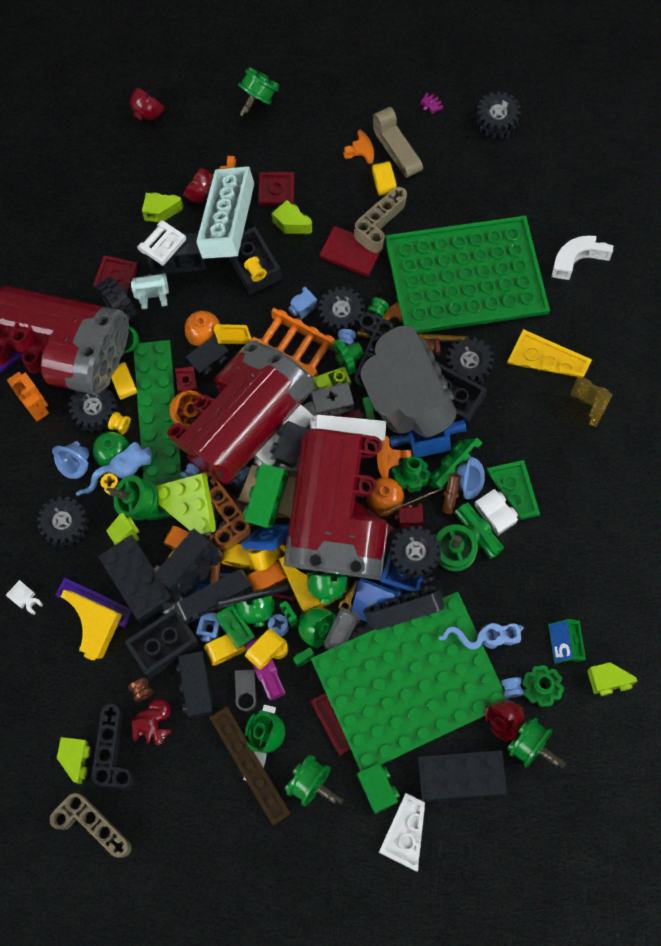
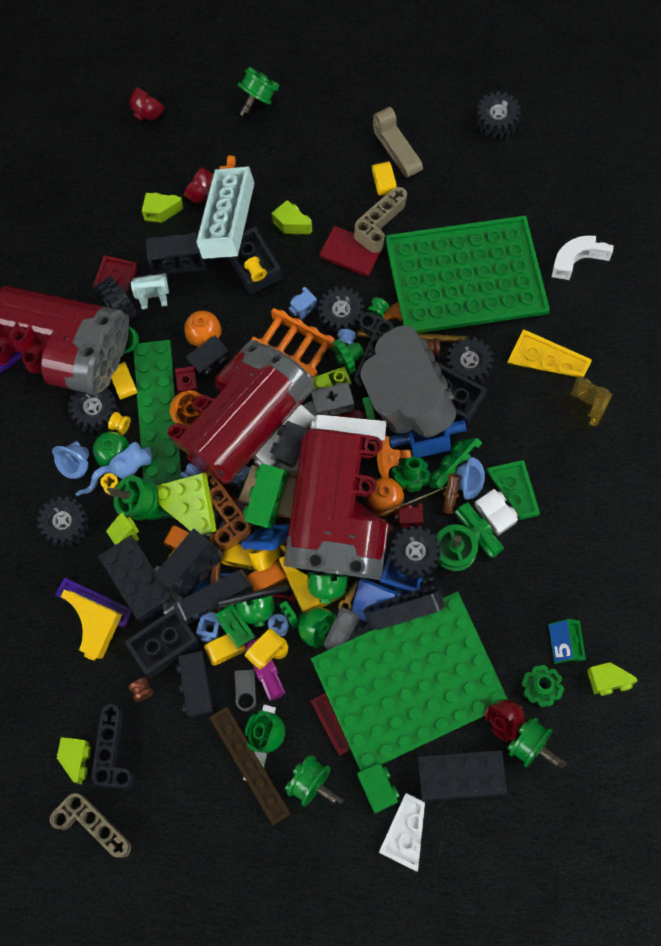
white plate [6,580,43,615] -> none
orange piece [7,372,49,422] -> none
dark red animal [132,698,171,745] -> none
white plate [137,220,186,265] -> none
yellow tile [213,324,252,344] -> none
dark red tile [258,172,294,206] -> none
green tile [293,648,315,668] -> none
orange piece [343,130,374,164] -> none
magenta piece [421,93,443,113] -> none
medium blue animal [439,623,524,650] -> none
medium blue wheel [501,677,524,698] -> none

